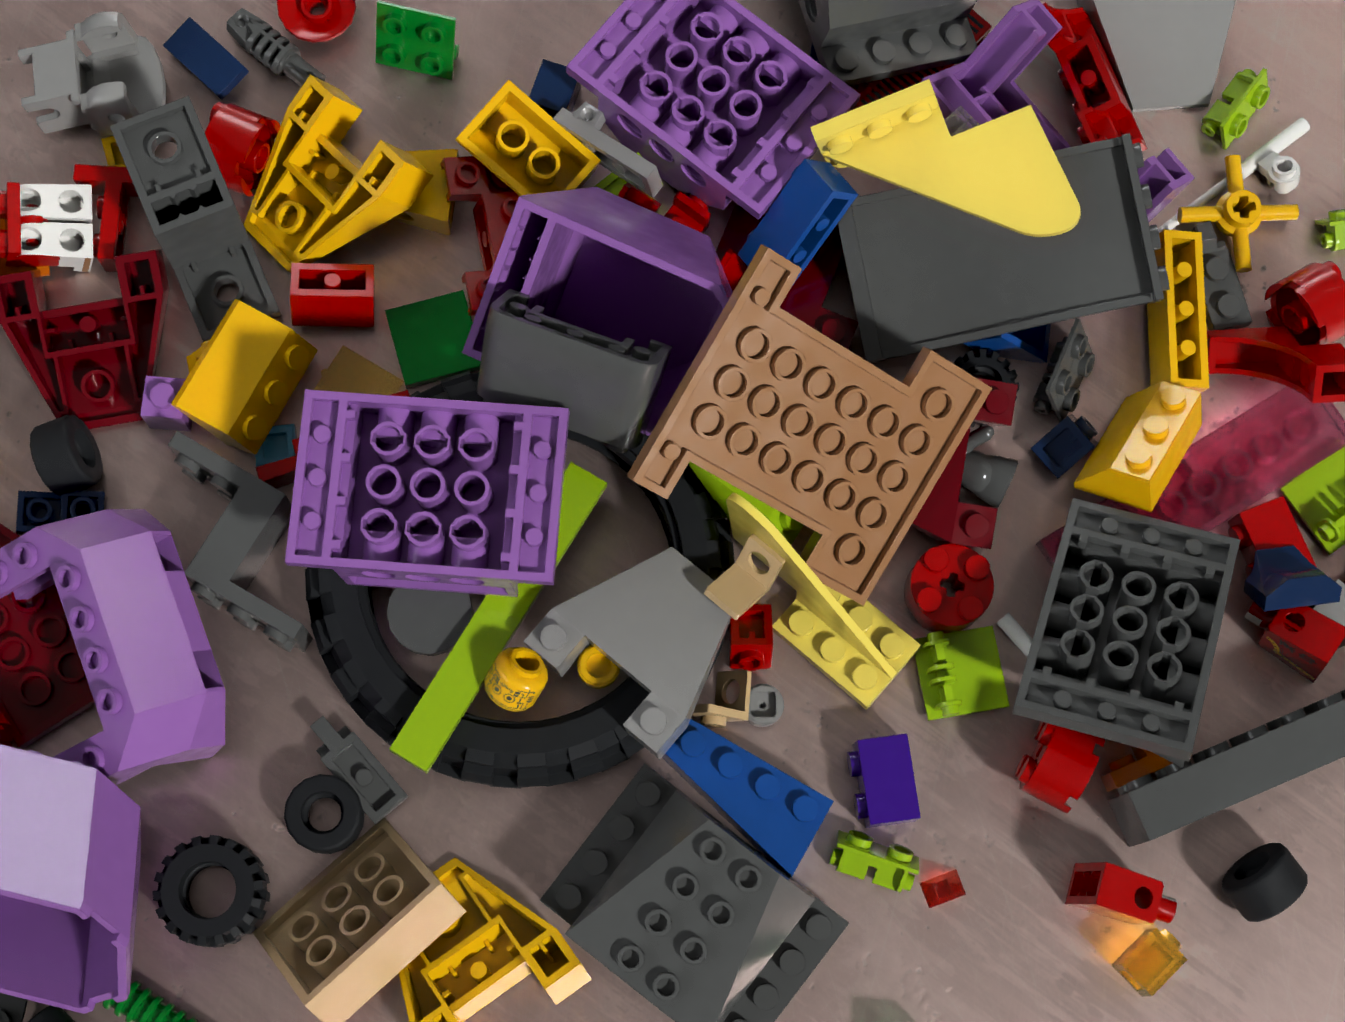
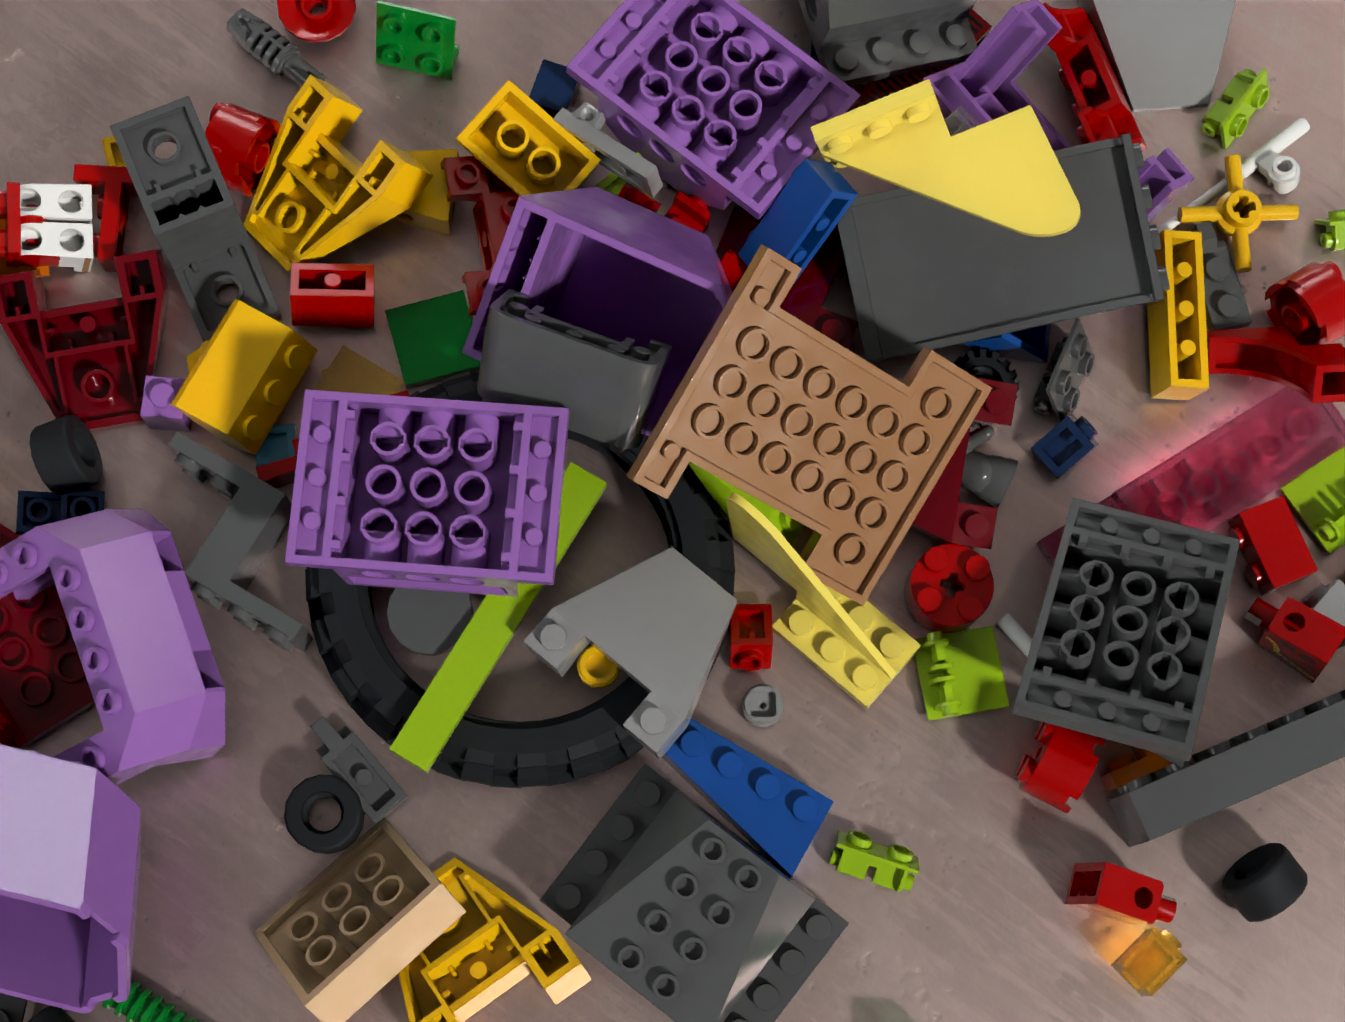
light grey piece [18,11,166,137] -> none
black tyre [153,835,270,948] -> none
dark blue slope [163,17,249,100] -> none
yellow head [484,647,548,712] -> none
tan bracket [692,670,752,728] -> none
tan bracket [704,534,785,620] -> none
dark purple brick [847,734,921,828] -> none
clear red piece [919,869,966,908] -> none
yellow slope [1074,381,1202,512] -> none
dark blue slope [1244,545,1342,612] -> none

